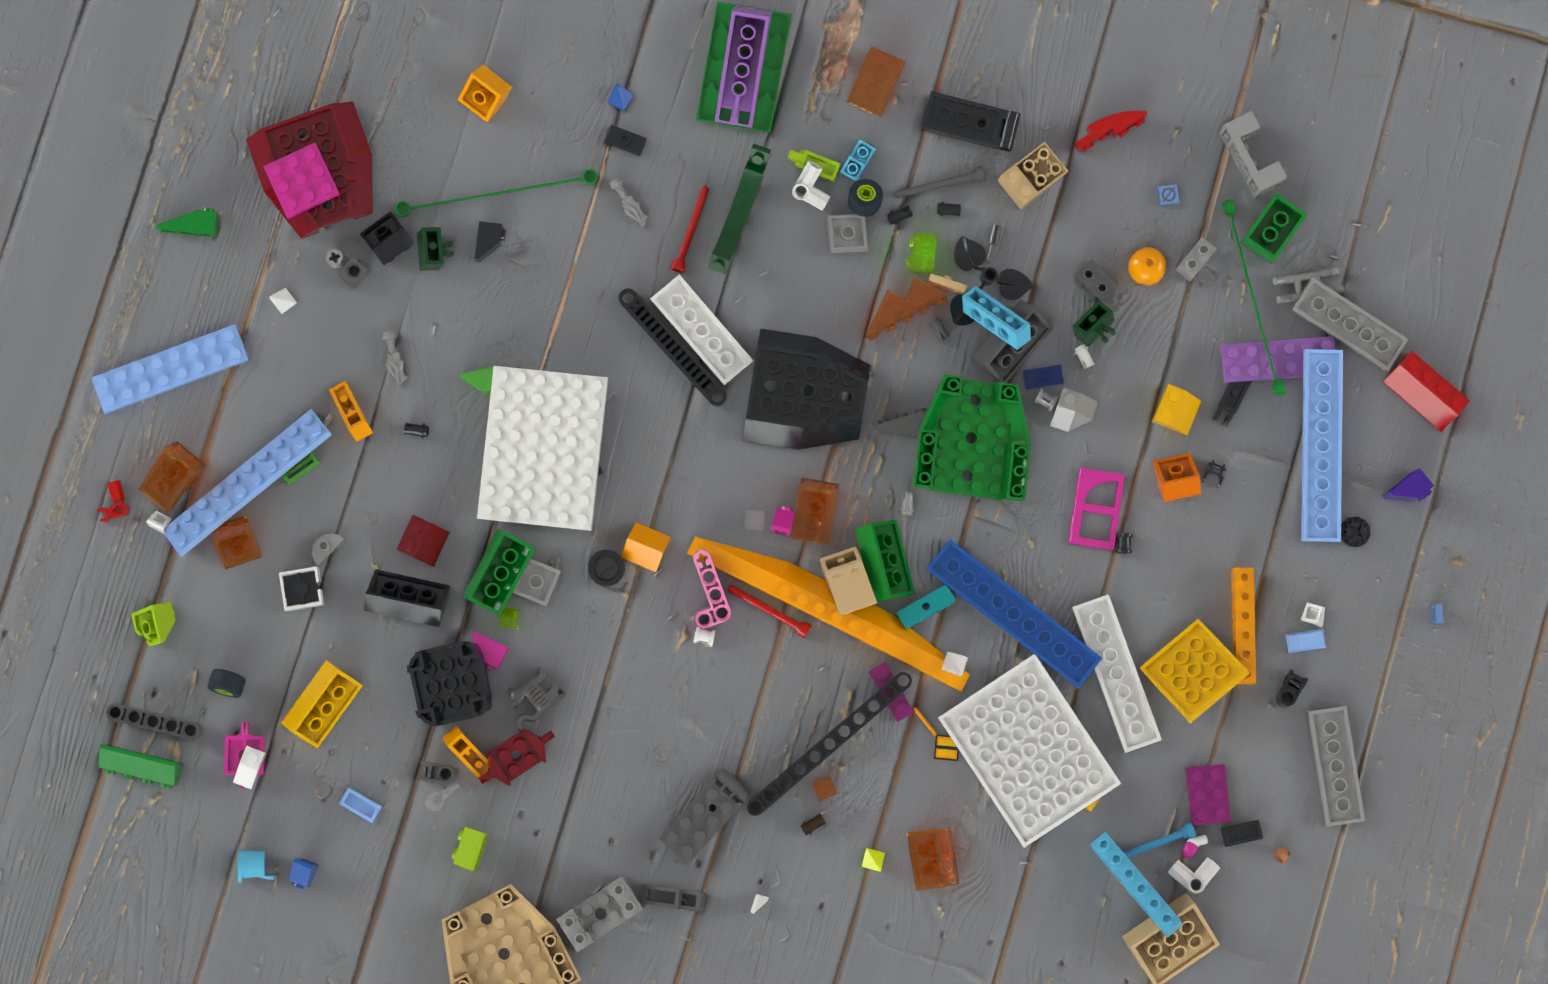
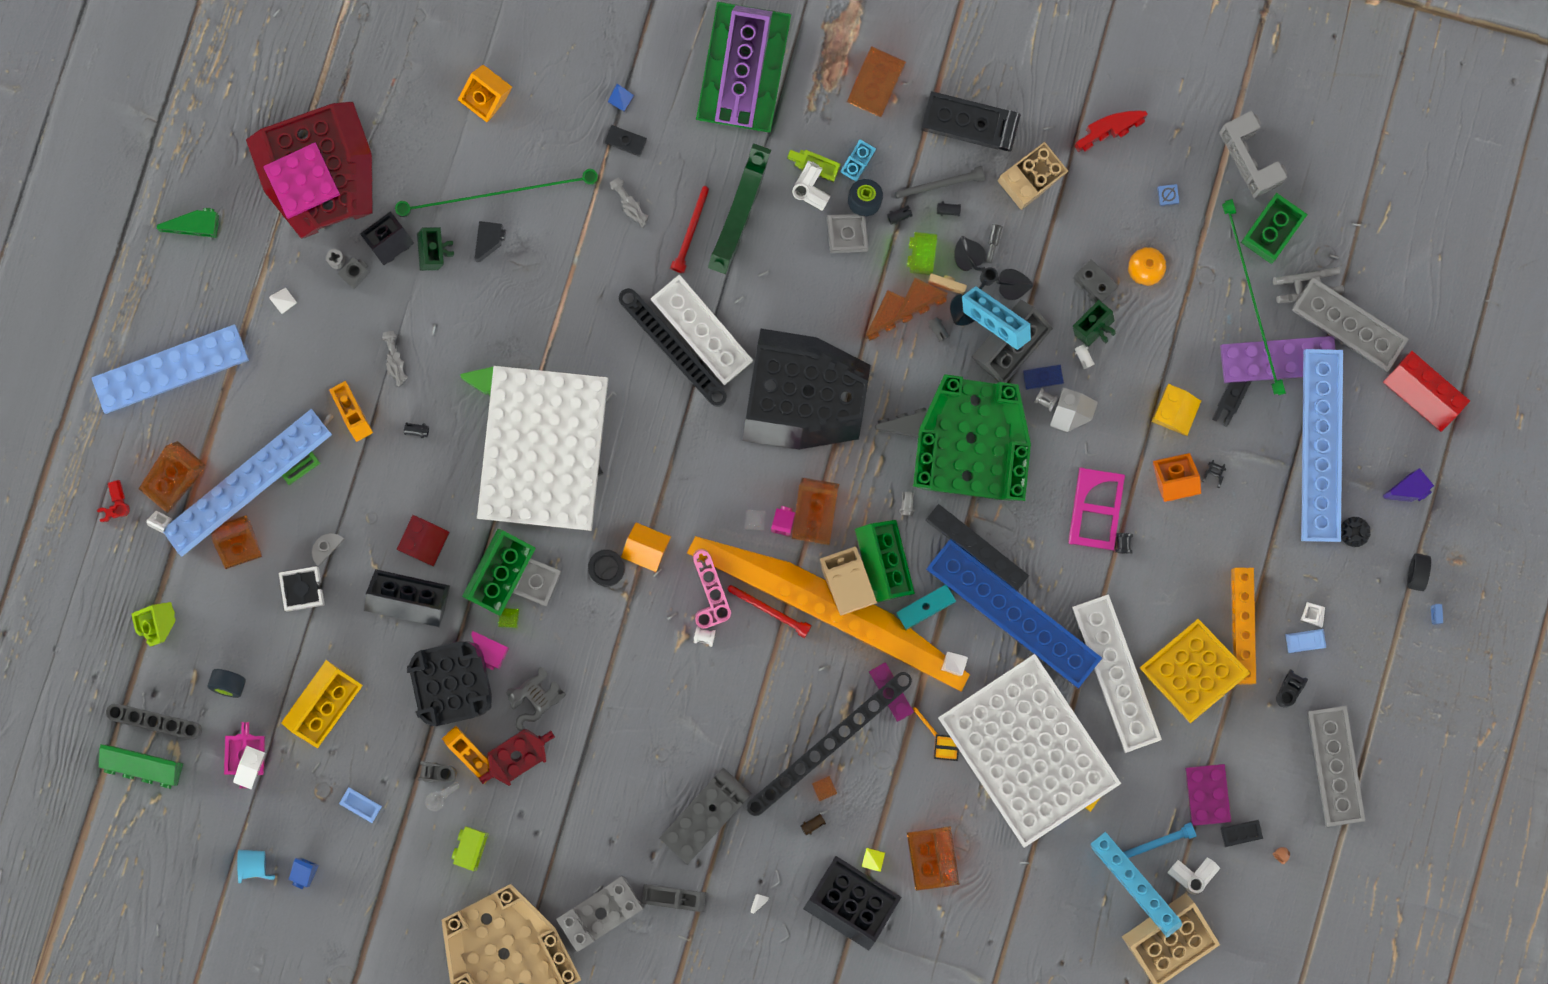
light grey brick [1176,237,1217,281] -> none
arm [1183,835,1208,858] -> none
none -> black slope [803,856,901,951]
none -> black brick [926,504,1029,591]
none -> black tyre [1407,553,1431,591]

